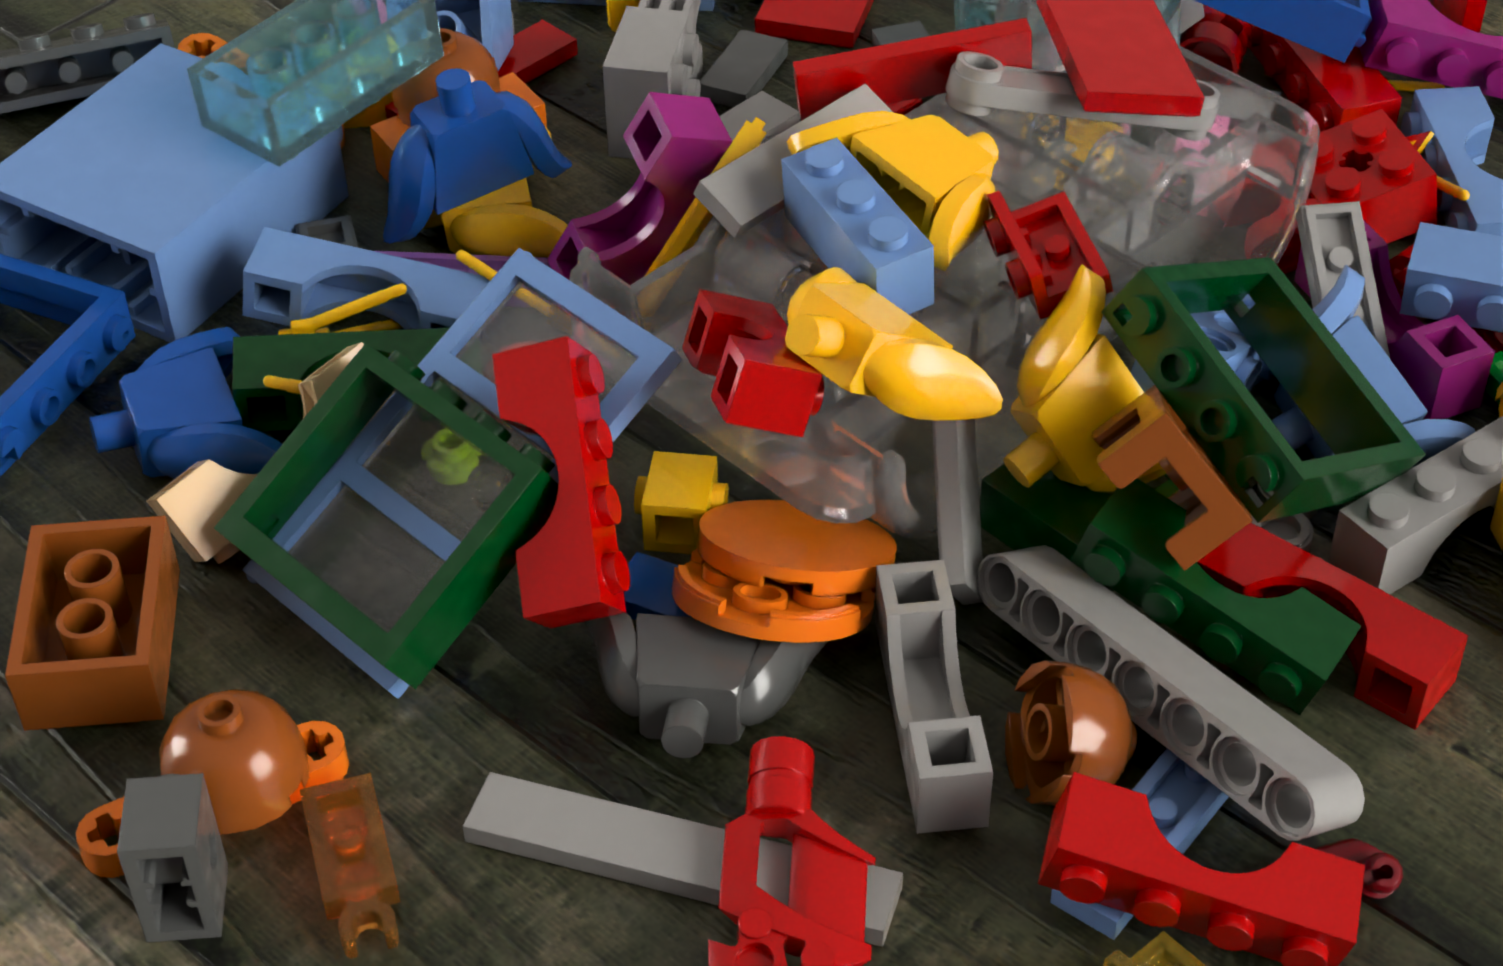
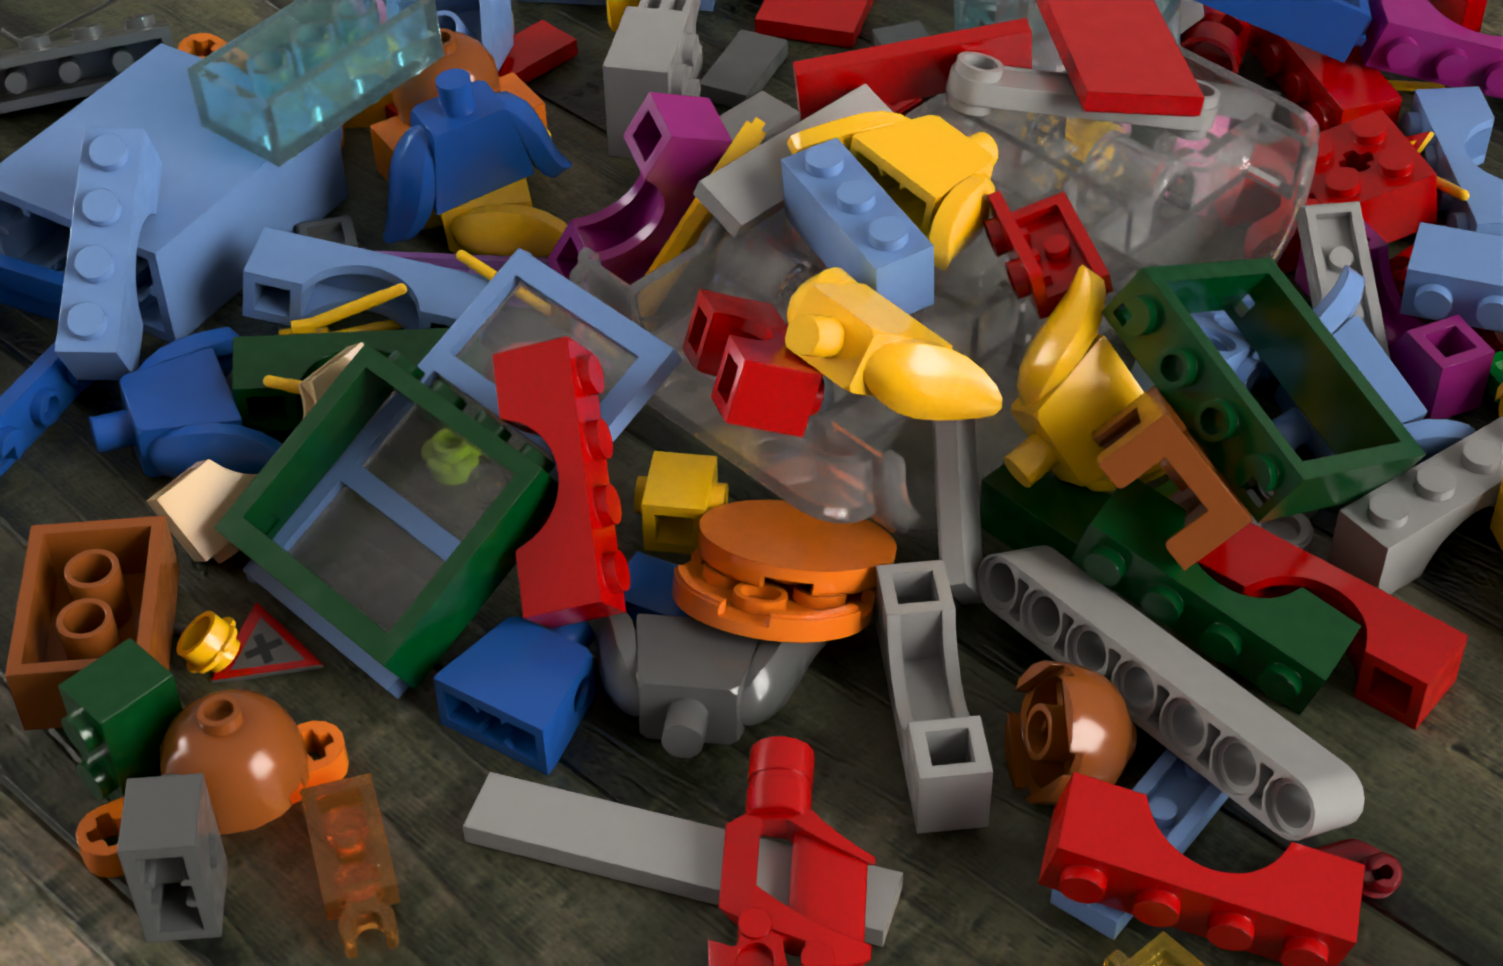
none -> medium blue arch [54,127,163,380]
none -> dark green brick [58,638,183,801]
none -> piece [173,601,325,683]
none -> yellow plate [176,611,240,674]
none -> blue torso [433,616,596,776]

